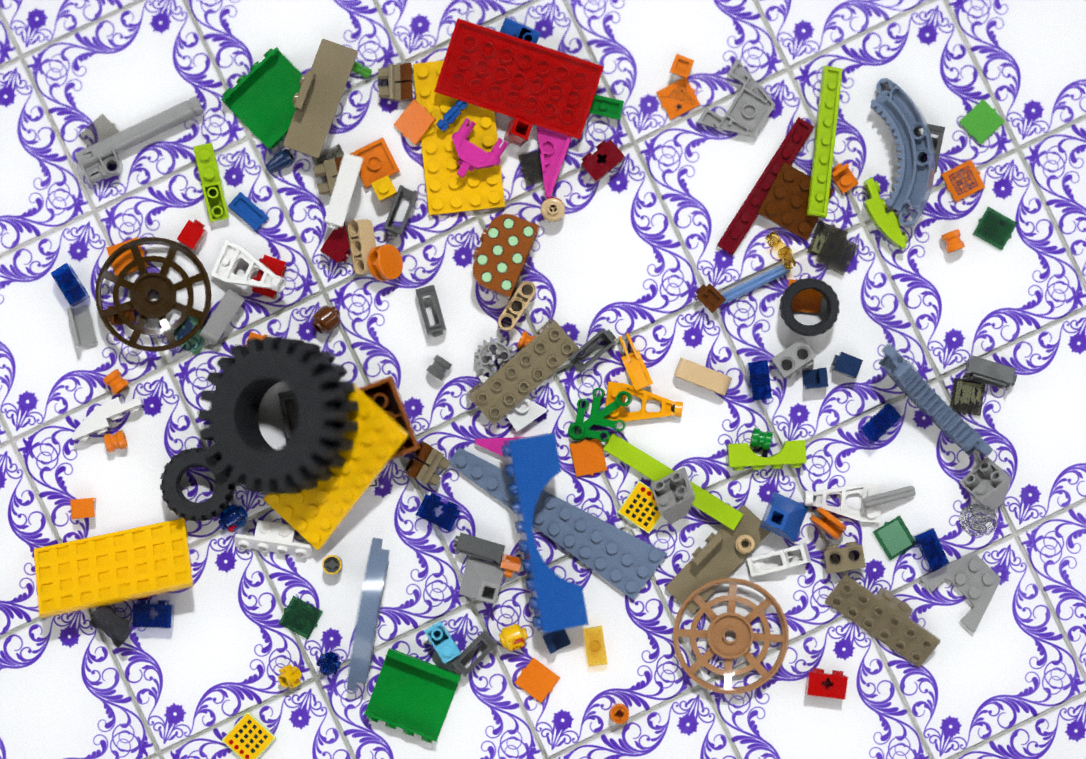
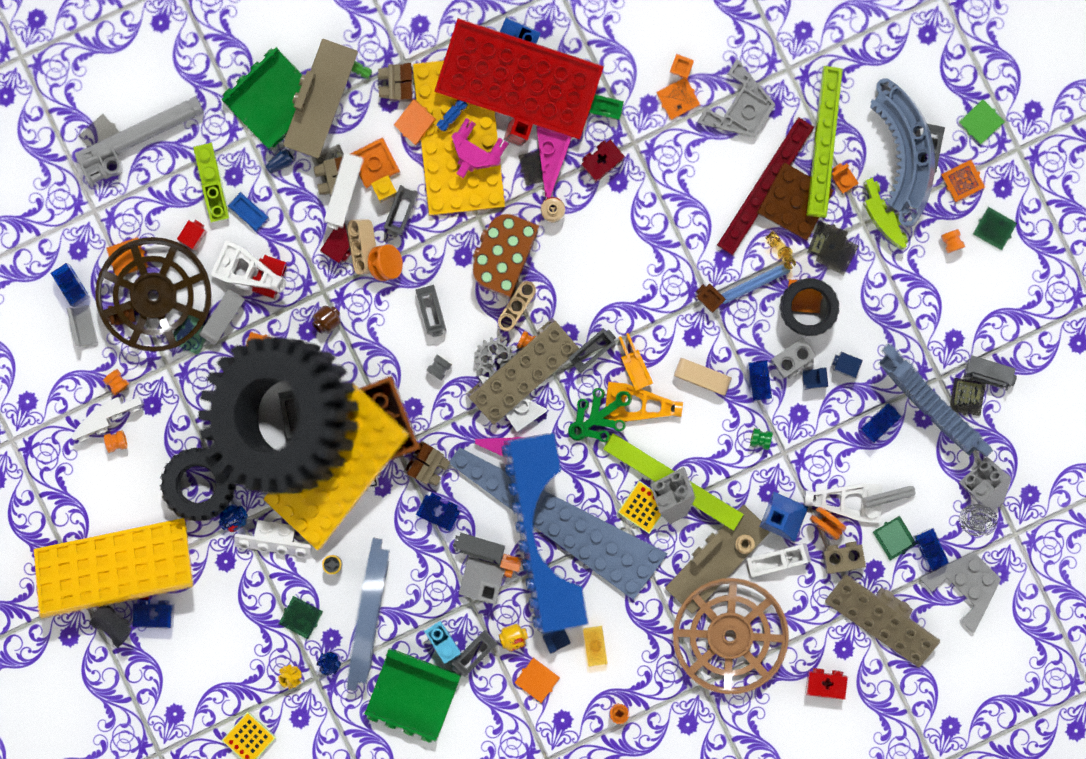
orange panel [70,498,96,519] -> none
orange piece [569,439,607,477] -> none
lime arch [727,440,807,471] -> none

